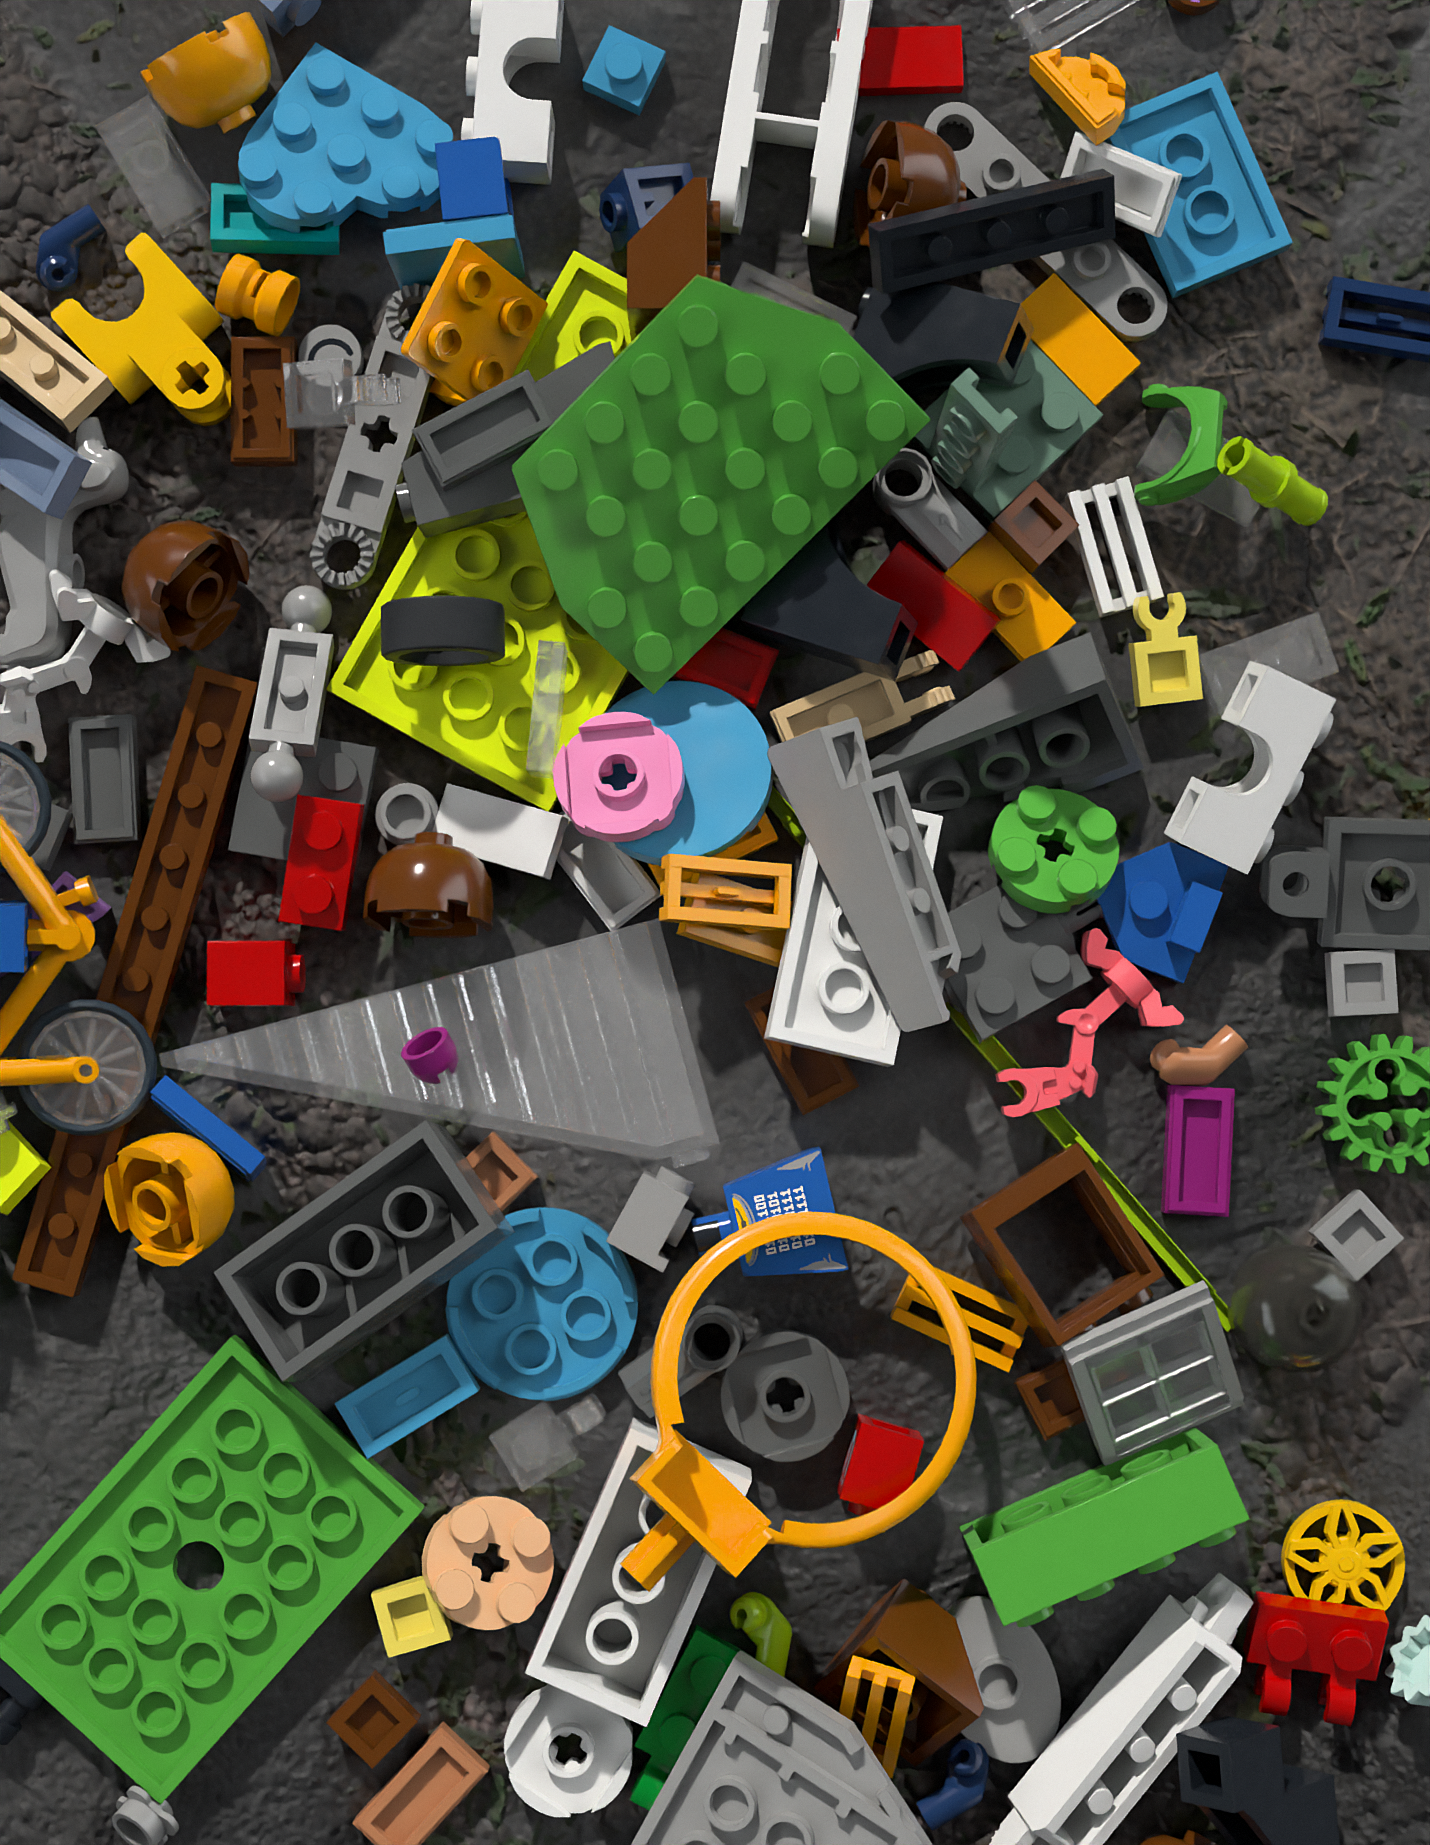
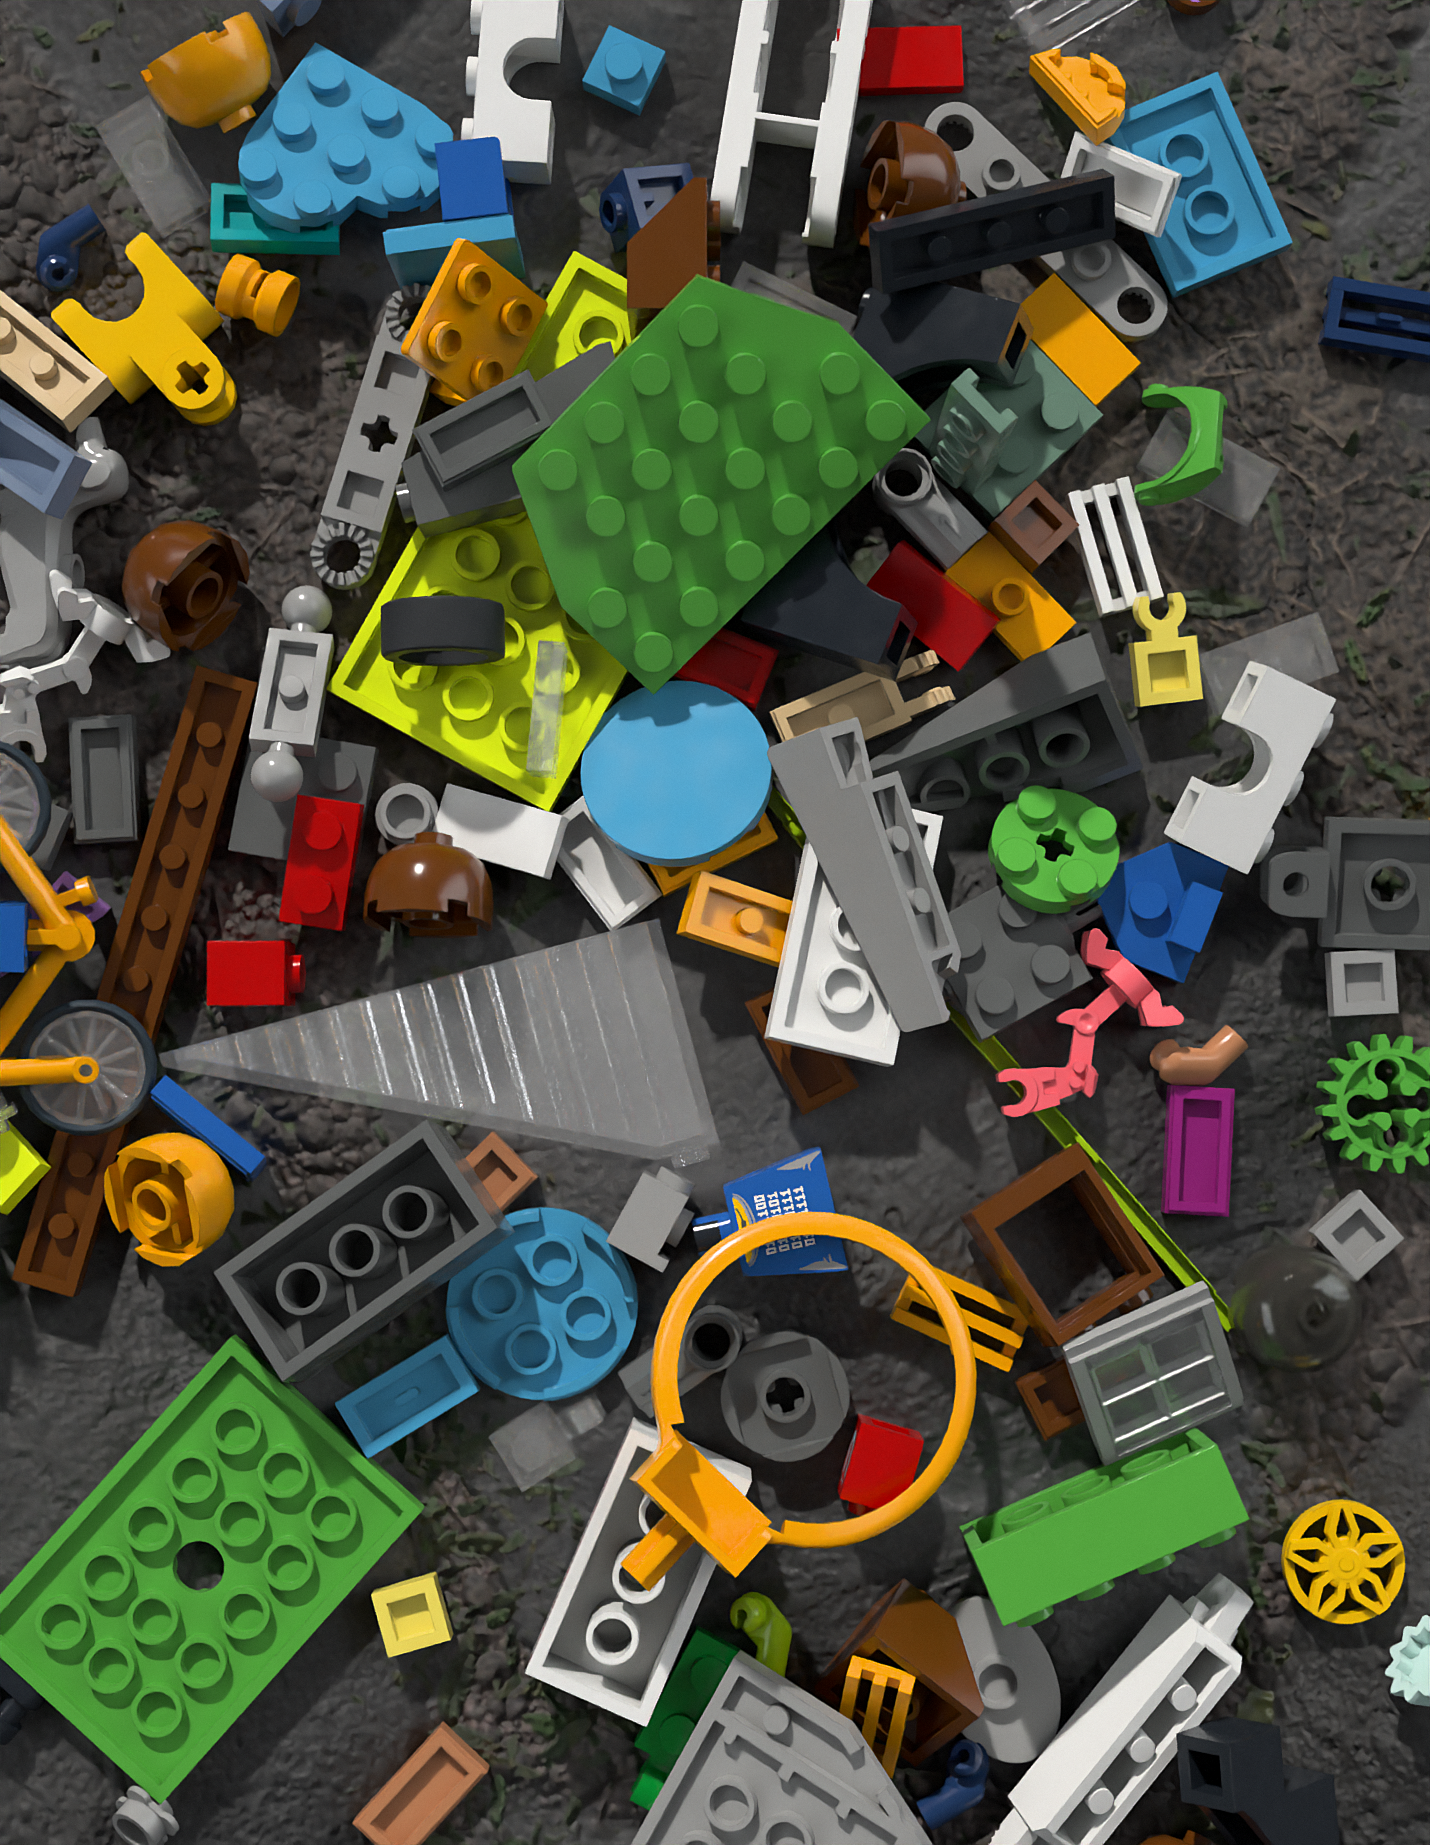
reddish brown plate [231,337,298,467] -> none
clear plate [283,358,401,430] -> none
light grey tile [299,325,364,392] -> none
reddish brown plate [326,1670,421,1769] -> none
magenta hinge [401,1027,459,1084] -> none
light nougat plate [422,1496,554,1630] -> none
white plate [504,1684,633,1817] -> none
bright pink plate [553,712,685,842] -> none
light orange tile [659,854,792,931] -> none
lime pin [1217,436,1328,526] -> none
red plate [1243,1591,1389,1726] -> none

